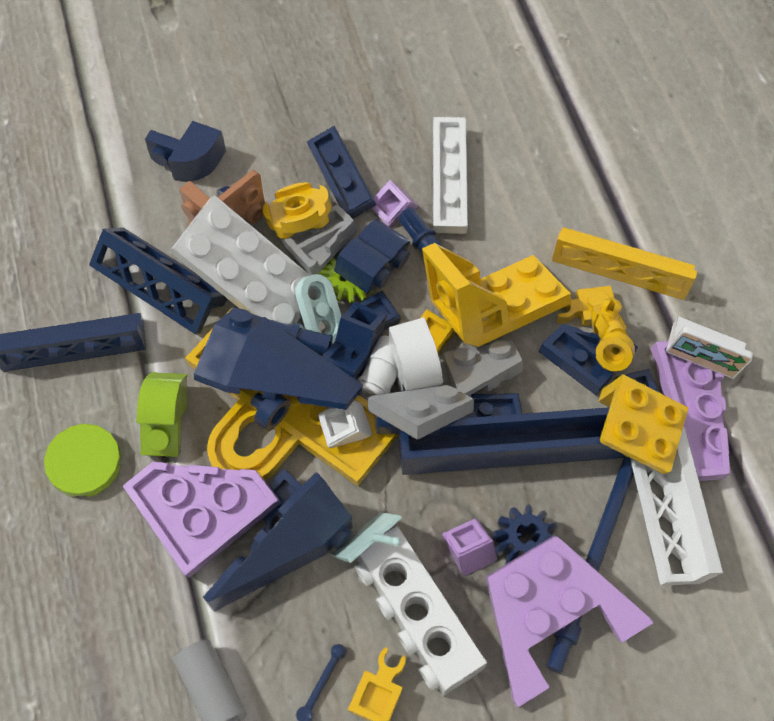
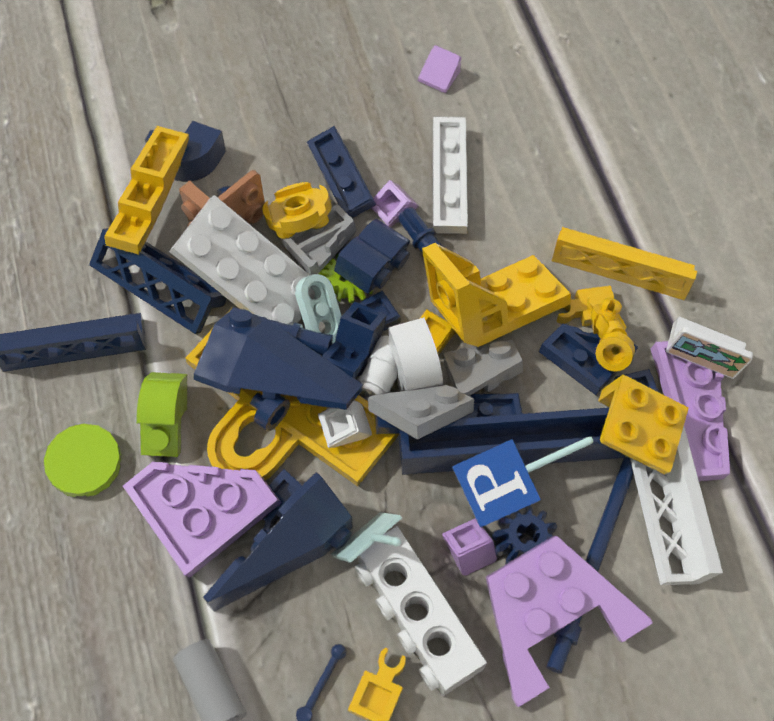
none -> yellow slope [104,126,189,255]
none -> lavender slope [418,46,461,93]
none -> blue piece [452,437,593,528]

